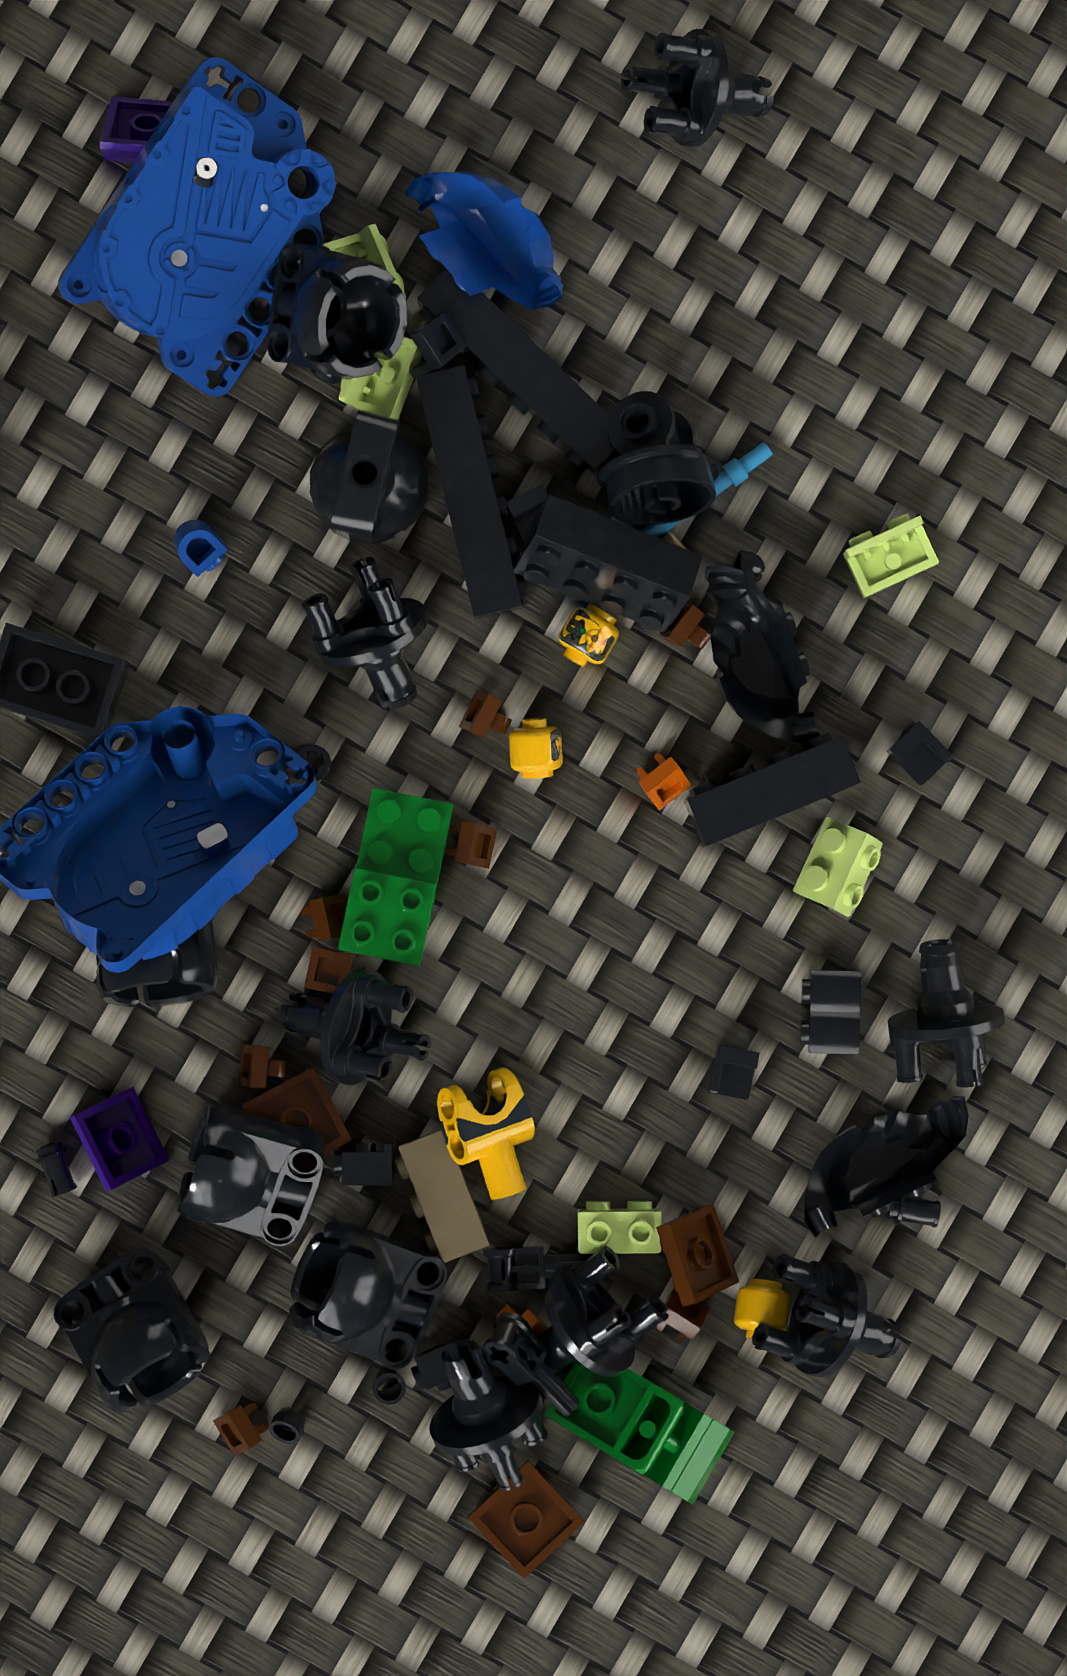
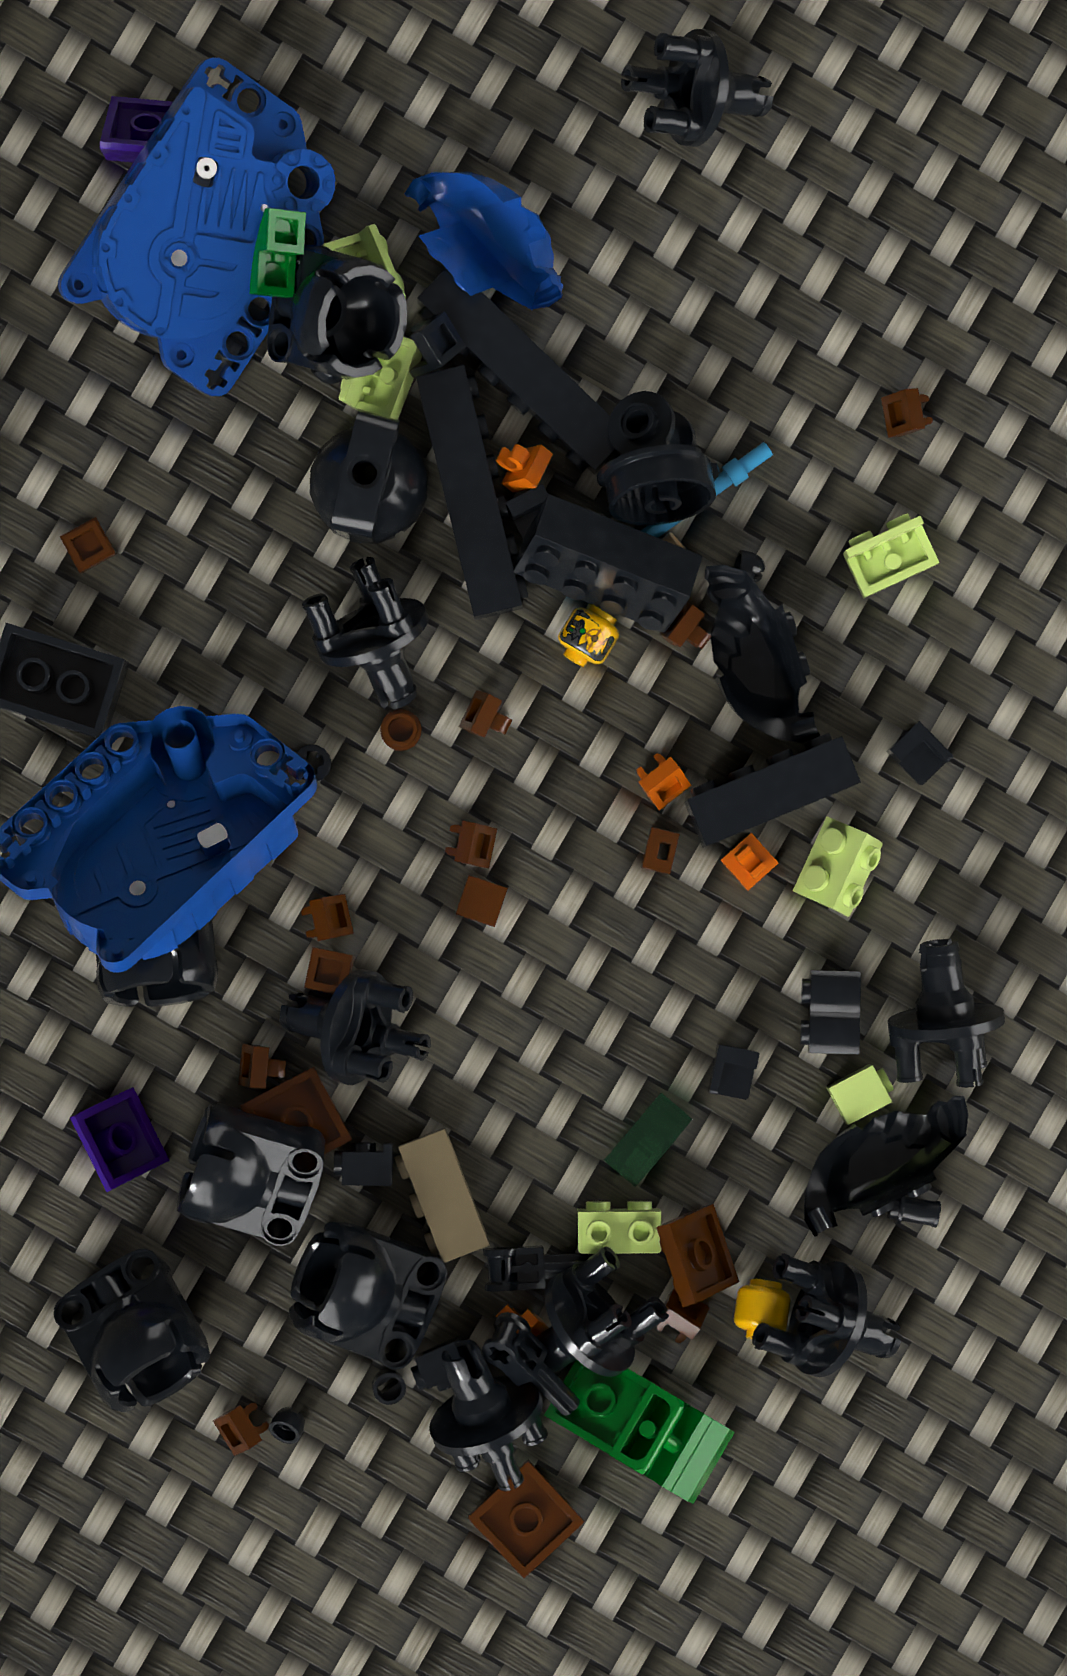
black pin [35,1141,77,1197] -> none
blue plate [174,520,228,577] -> none
green piece [338,788,454,966] -> none
yellow connector [437,1067,535,1200] -> none
yellow head [509,718,563,779] -> none
none -> reddish brown tile [60,517,117,574]
none -> green slope [249,208,306,298]
none -> reddish brown plate [380,709,422,751]
none -> reddish brown tile [456,875,508,927]
none -> orange tile [496,444,553,493]
none -> clear green slope [604,1093,692,1187]
none -> reddish brown piece [641,827,680,875]
none -> orange tile [720,833,779,891]
none -> yellowish green brick [826,1064,894,1125]
none -> reddish brown tile [881,388,933,438]

